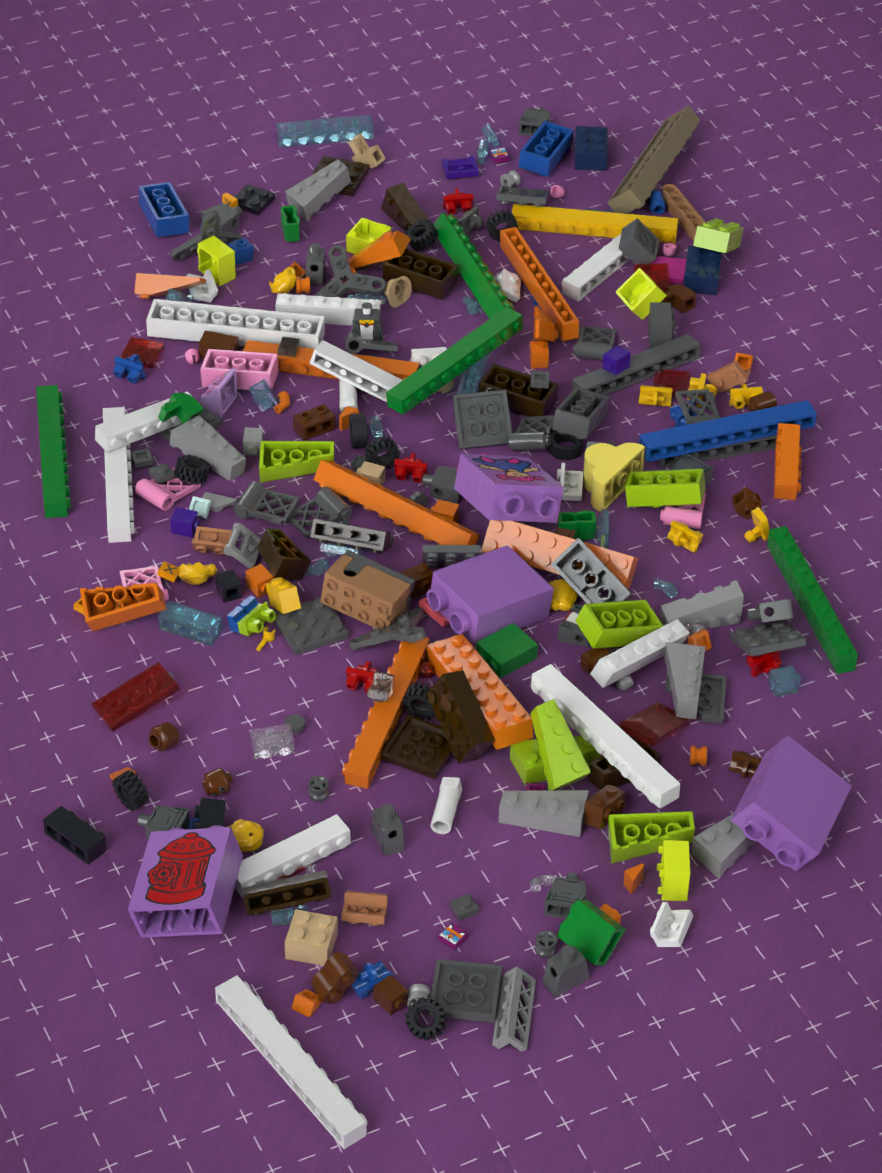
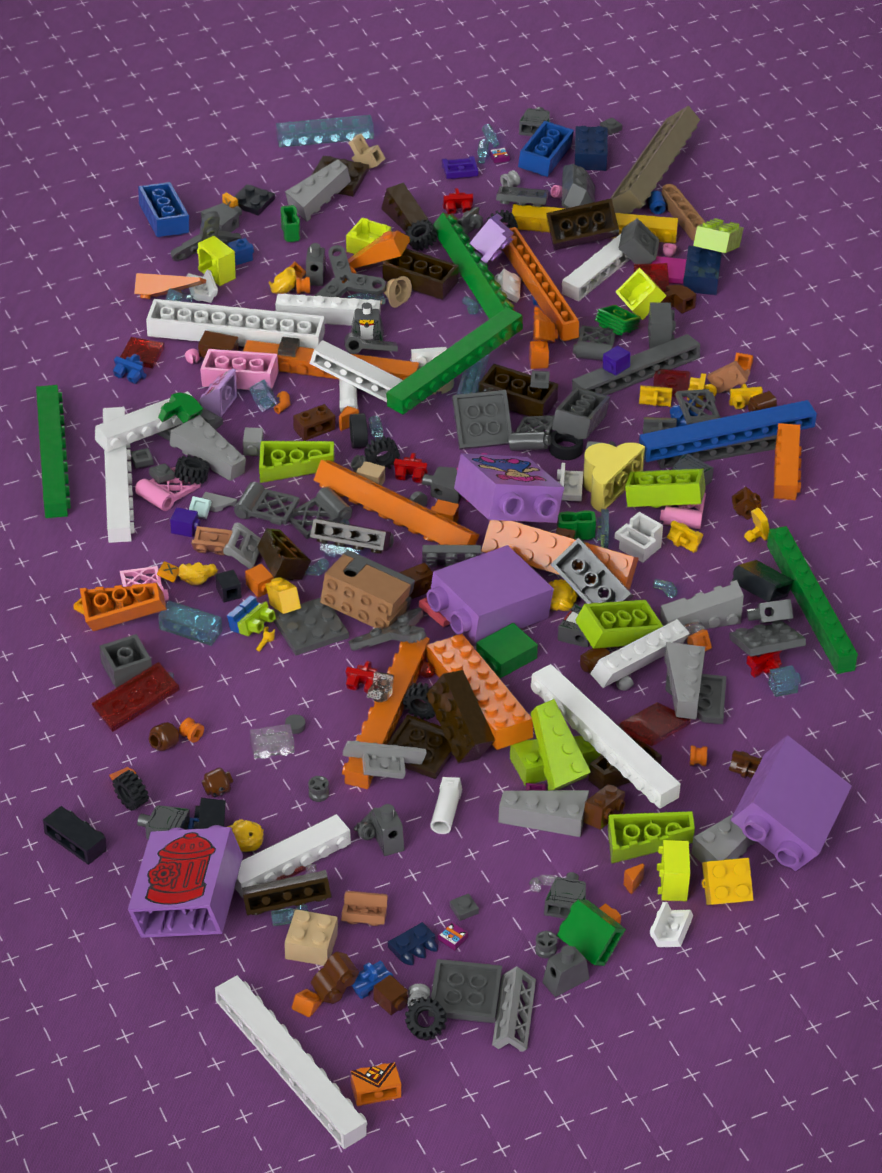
none -> dark grey brick [100,634,152,688]
none -> orange wheel [179,718,204,743]
none -> light grey bracket [343,741,427,779]
none -> orange brick [351,1062,401,1106]
none -> dark grey piece [354,808,376,840]
none -> dark blue plate [388,922,438,966]
none -> bracket [469,213,514,263]
none -> dark brown brick [546,198,619,250]
none -> dark grey wedge [562,164,595,208]
none -> green brick [594,305,641,335]
none -> dark grey plate [600,118,622,135]
none -> white plate [615,512,663,562]
none -> dark grey hips [643,417,676,434]
none -> yellow brick [702,858,754,905]
none -> black brick [732,560,794,602]

